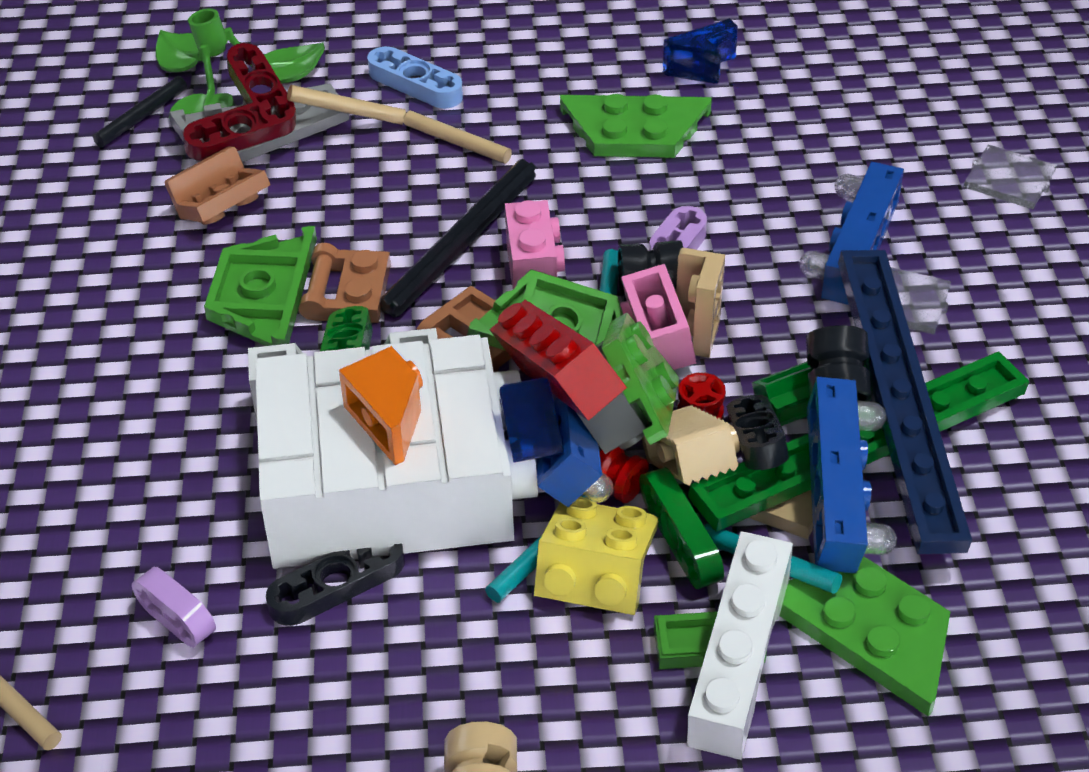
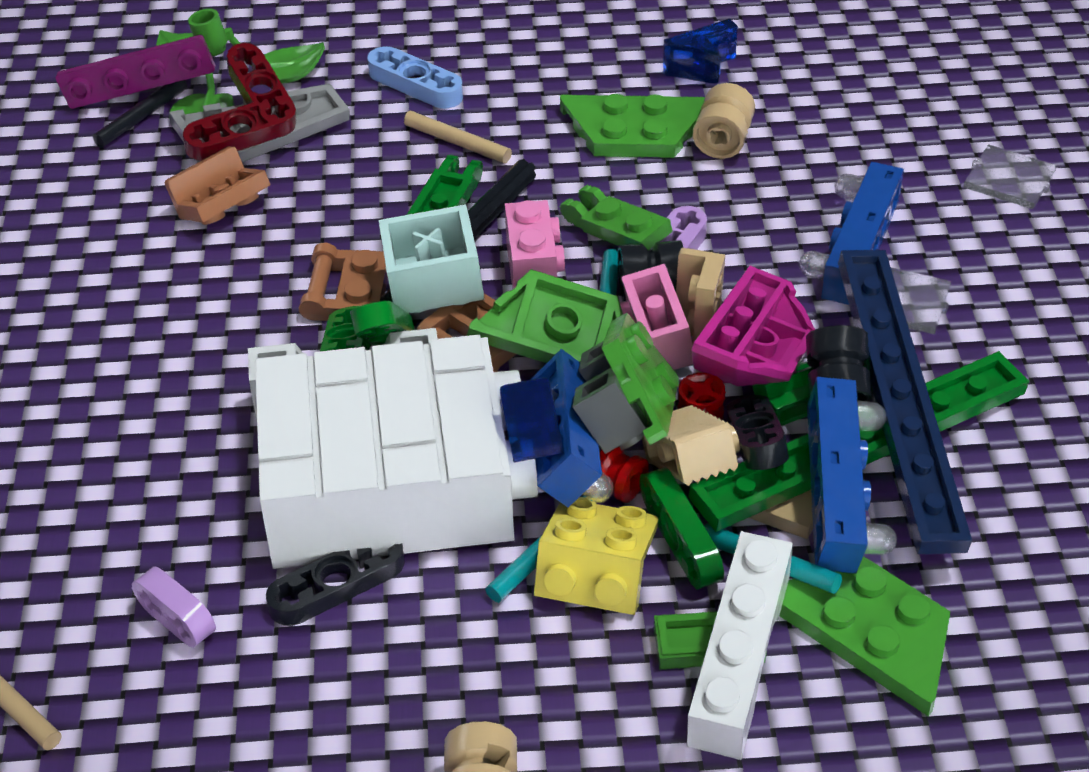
bright green wing [204,226,317,346] -> none
tan bar [287,85,406,125] -> none
orange slope [339,346,423,465] -> none
red brick [490,300,627,421] -> none
none -> magenta bracket [55,35,216,109]
none -> green beam [350,301,414,346]
none -> light aqua brick [379,204,485,313]
none -> green hinge [407,155,483,215]
none -> bright green hinge [560,184,673,250]
none -> dark pink wedge [691,266,815,386]
none -> tan wheel [693,83,755,159]

